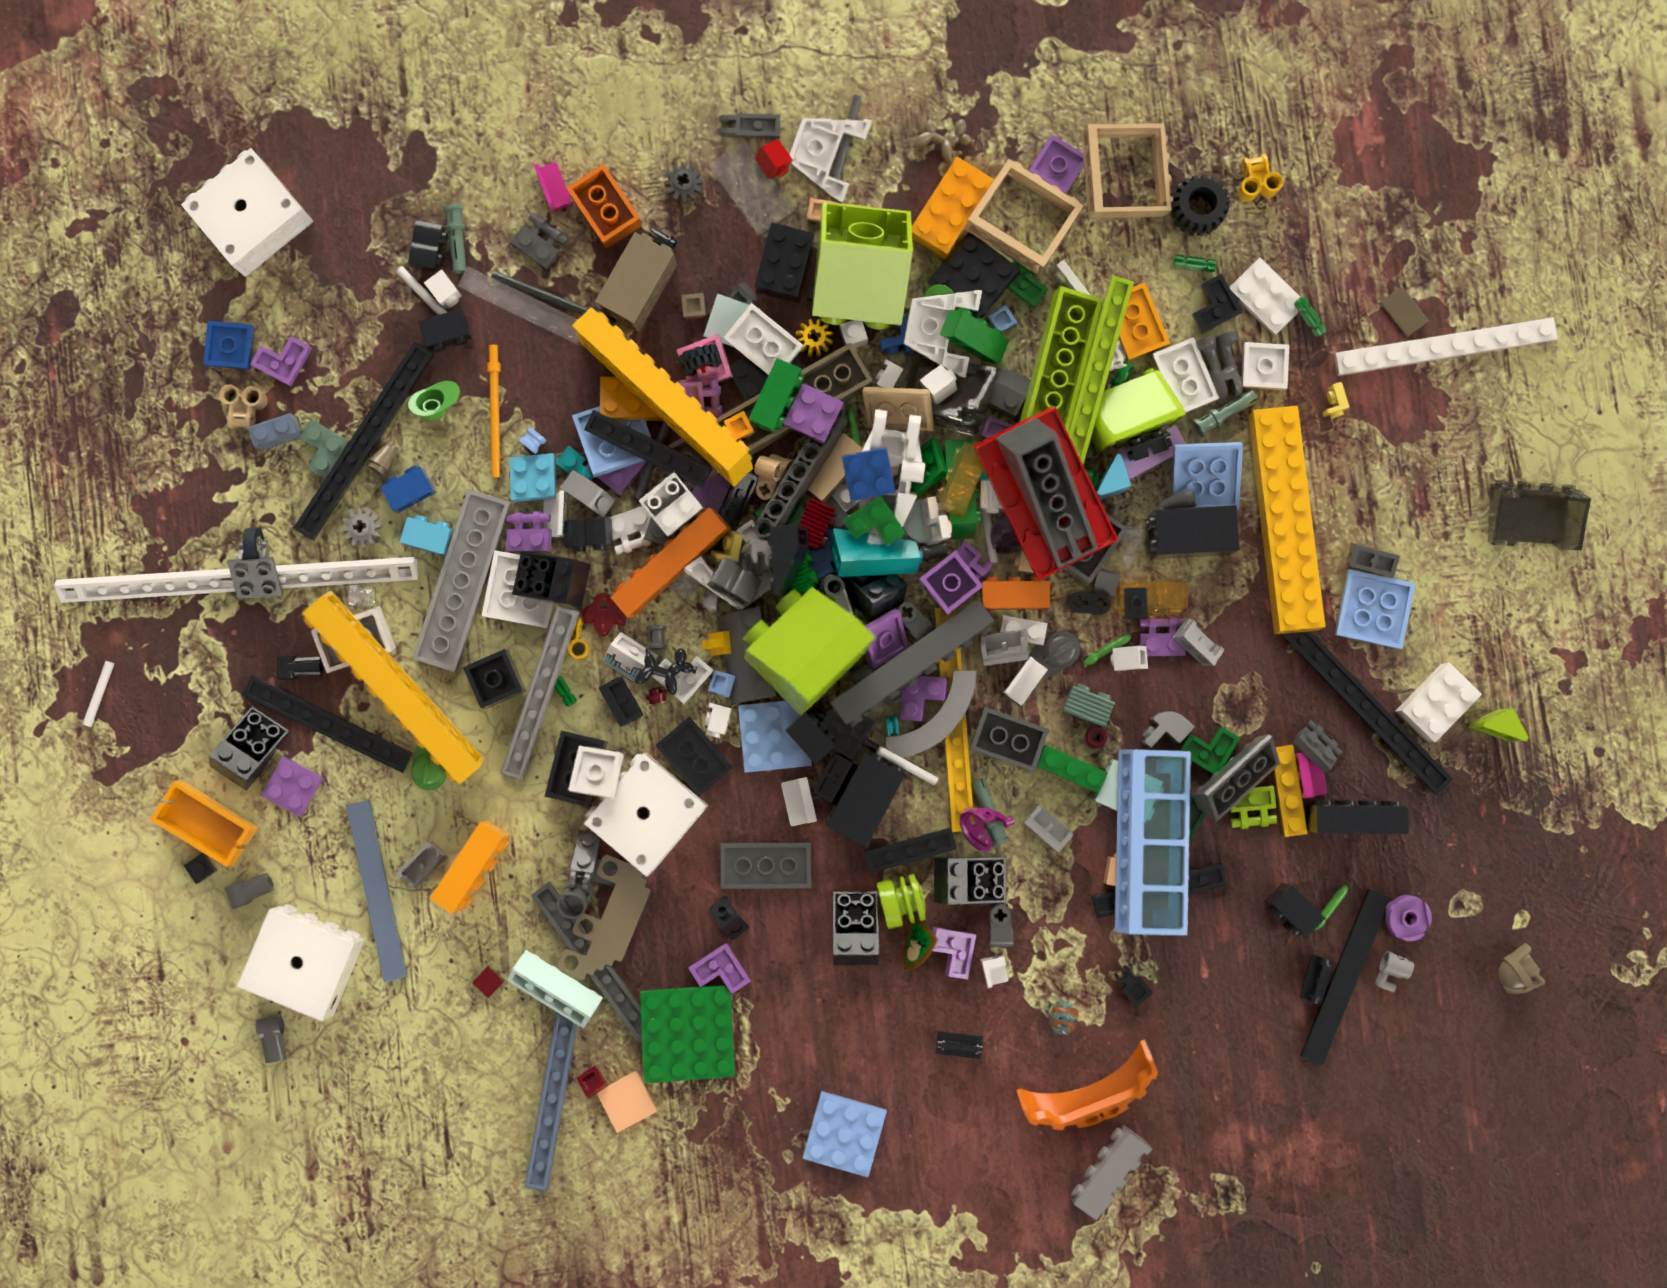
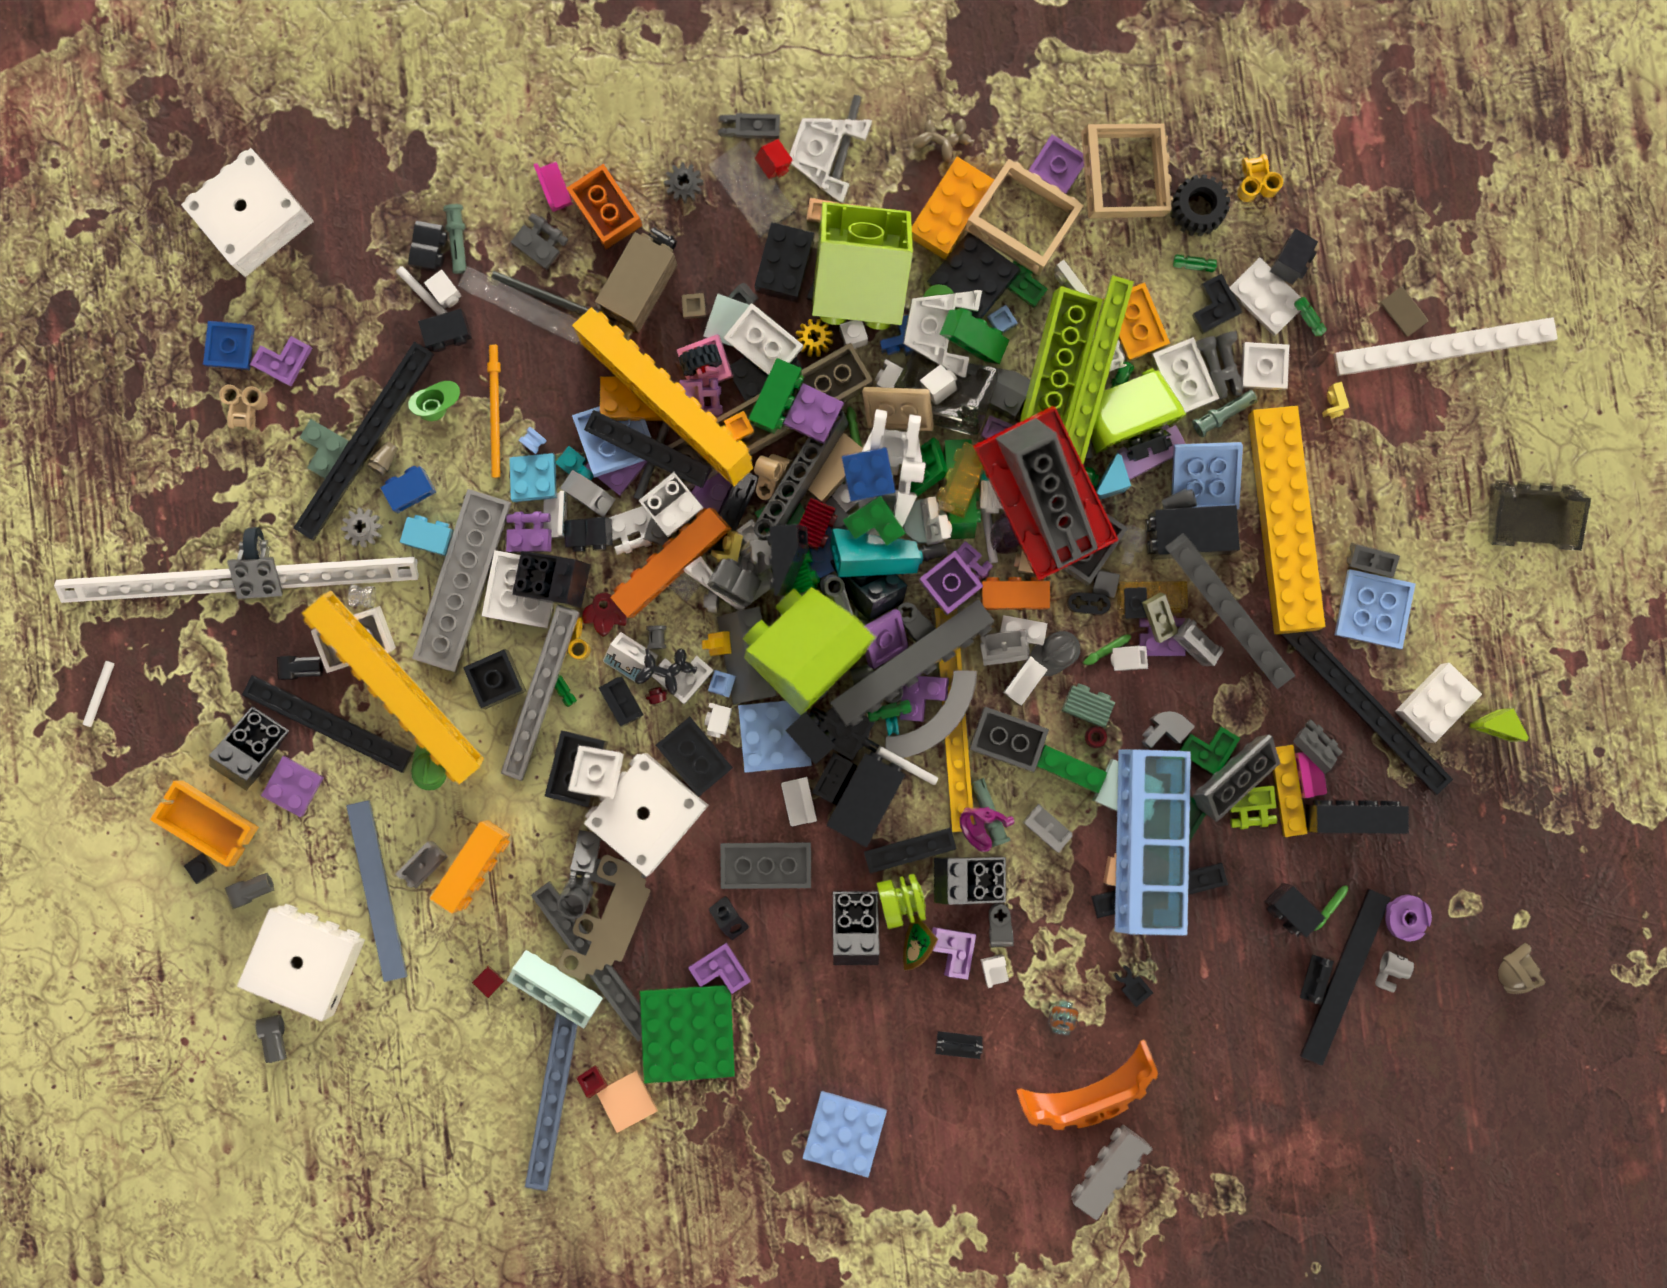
sand blue brick [248,413,302,451] -> none
none -> green axle [867,700,912,722]
none -> olive plate [1142,592,1178,643]
none -> dark grey brick [1165,533,1296,689]
none -> black brick [1269,228,1319,285]

